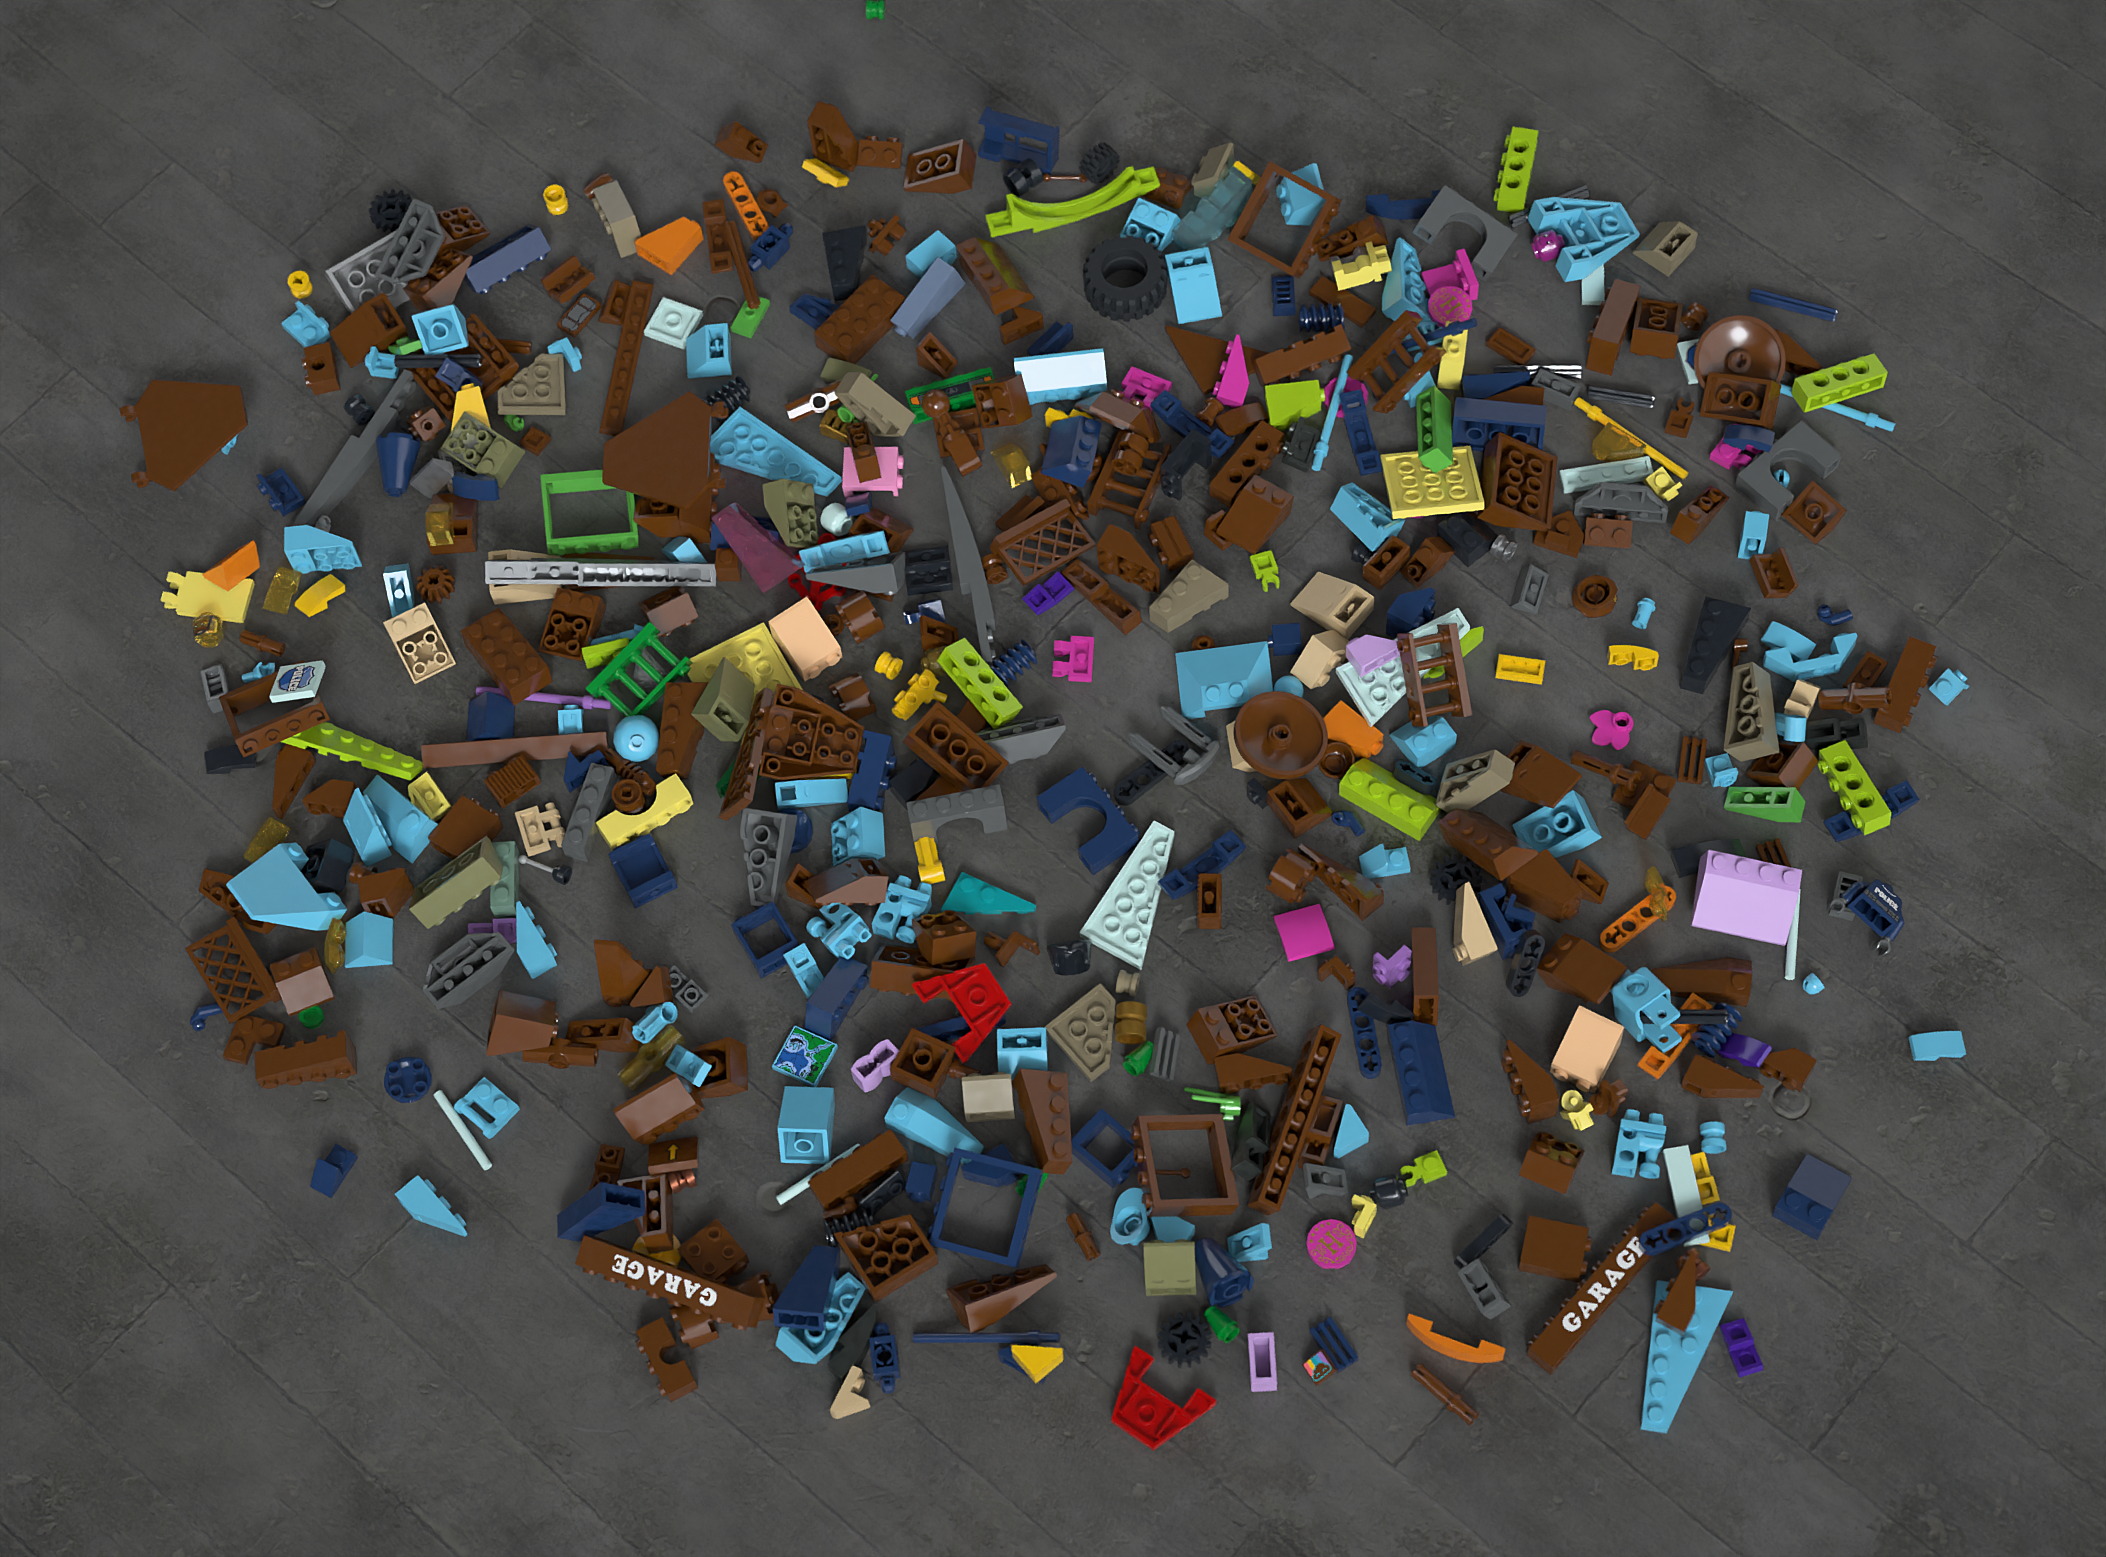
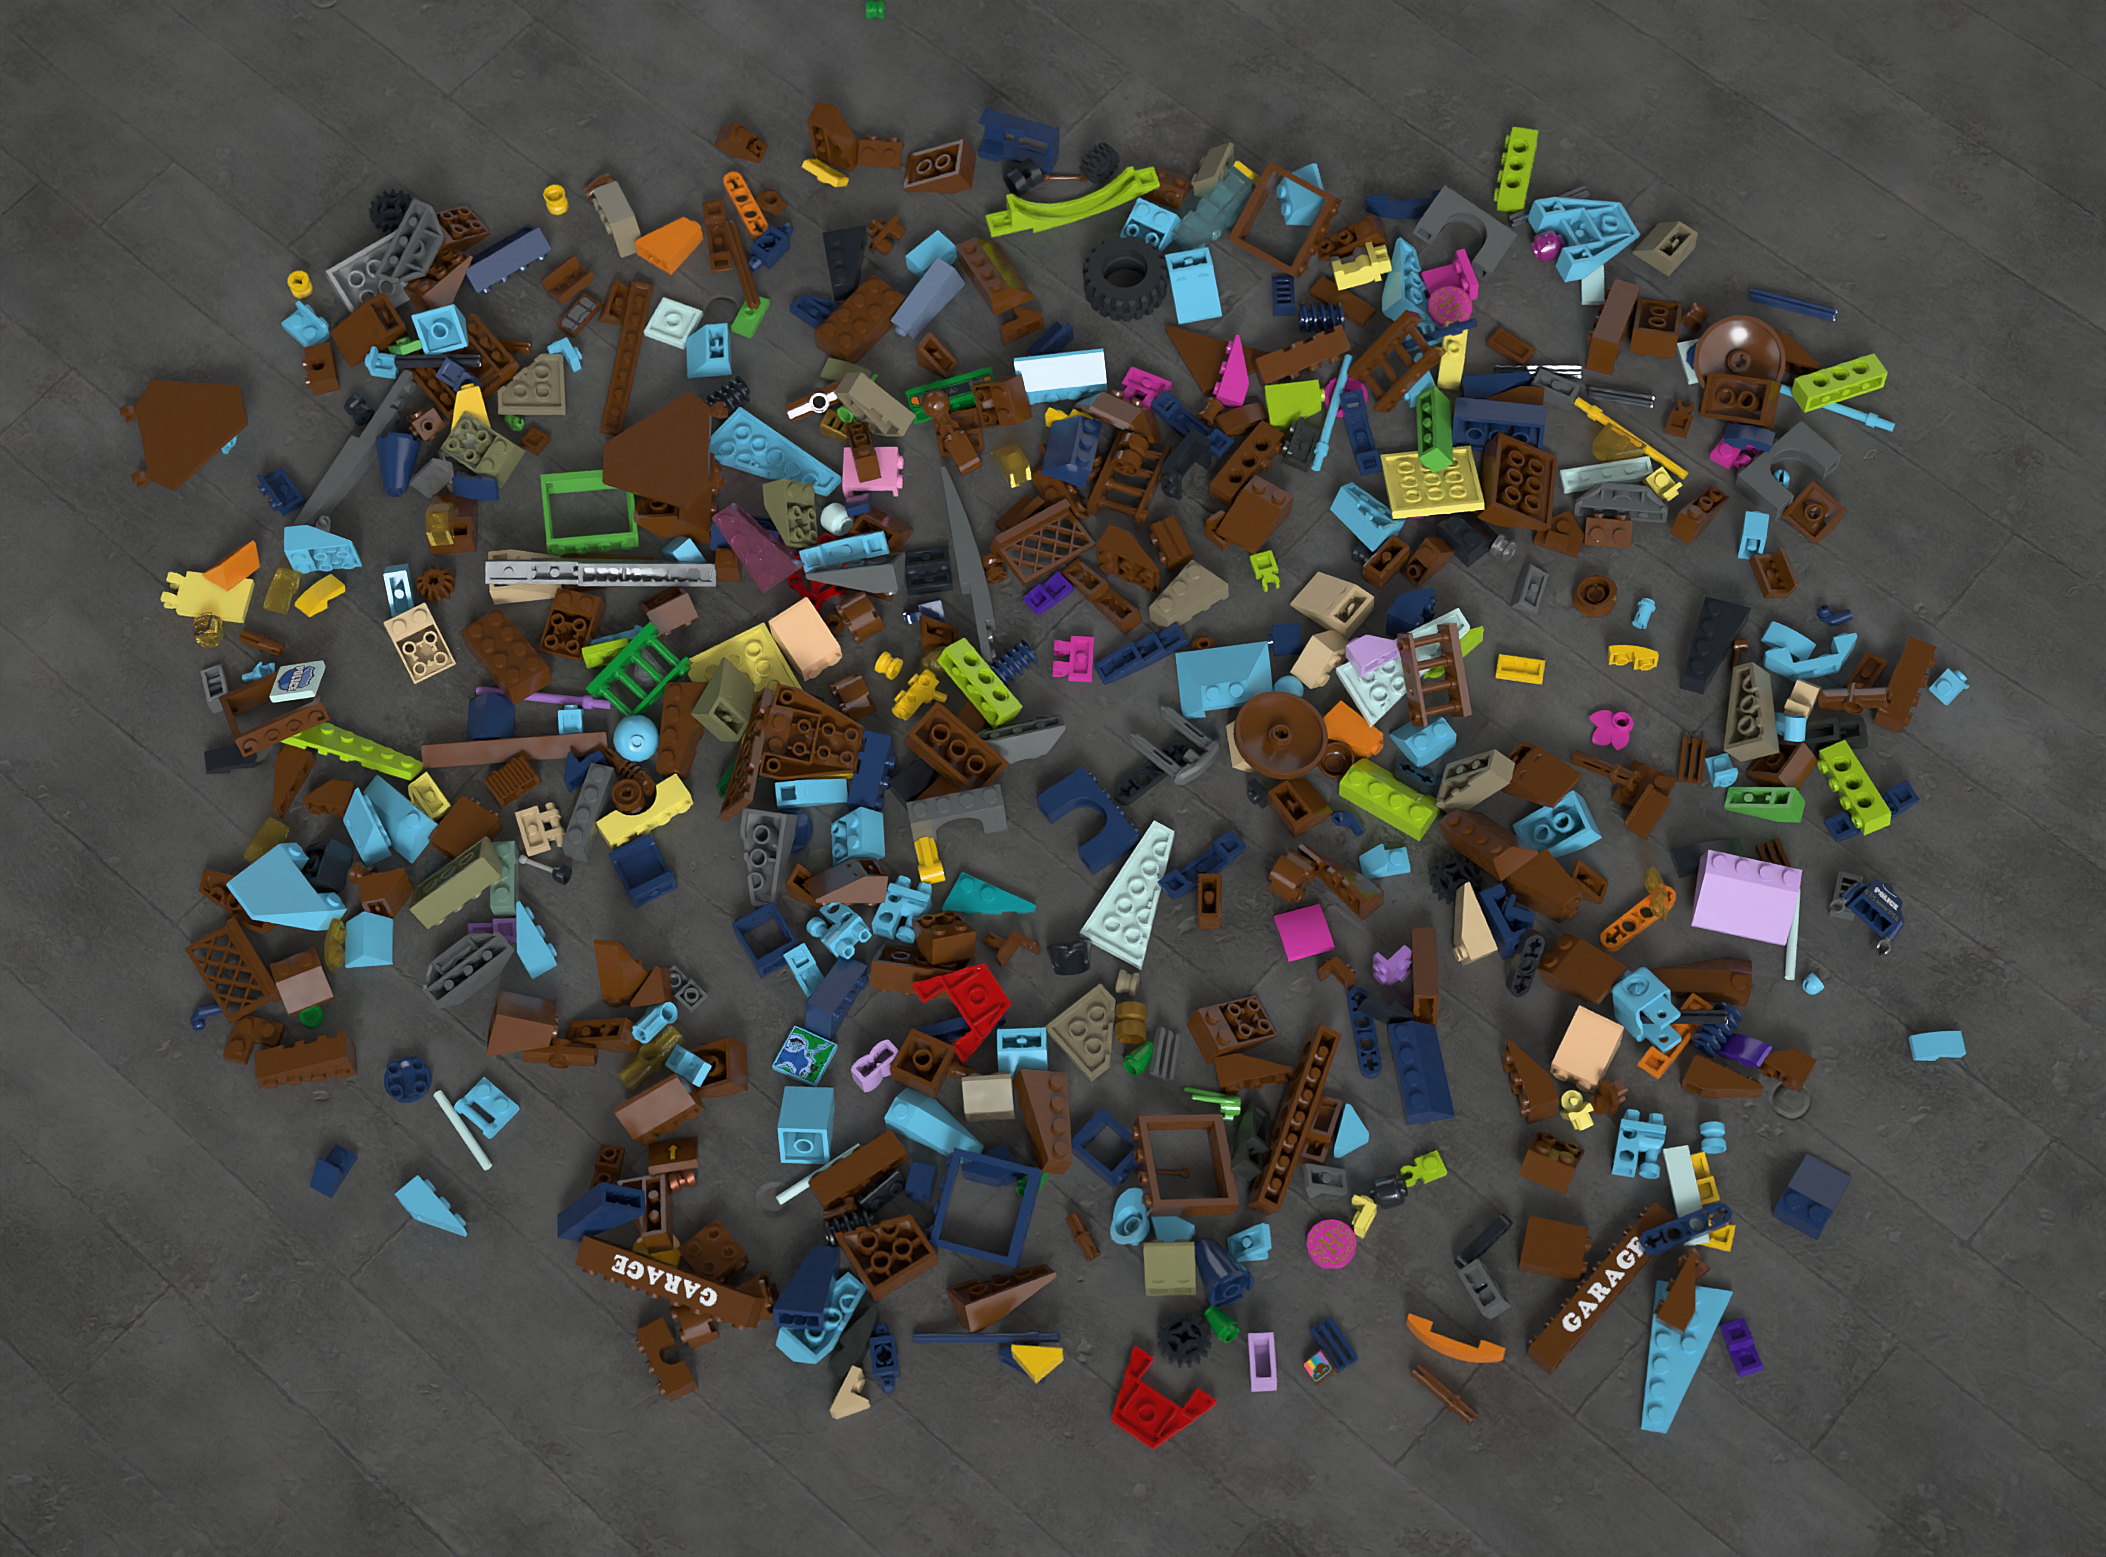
none -> dark blue slope [1093,623,1189,685]

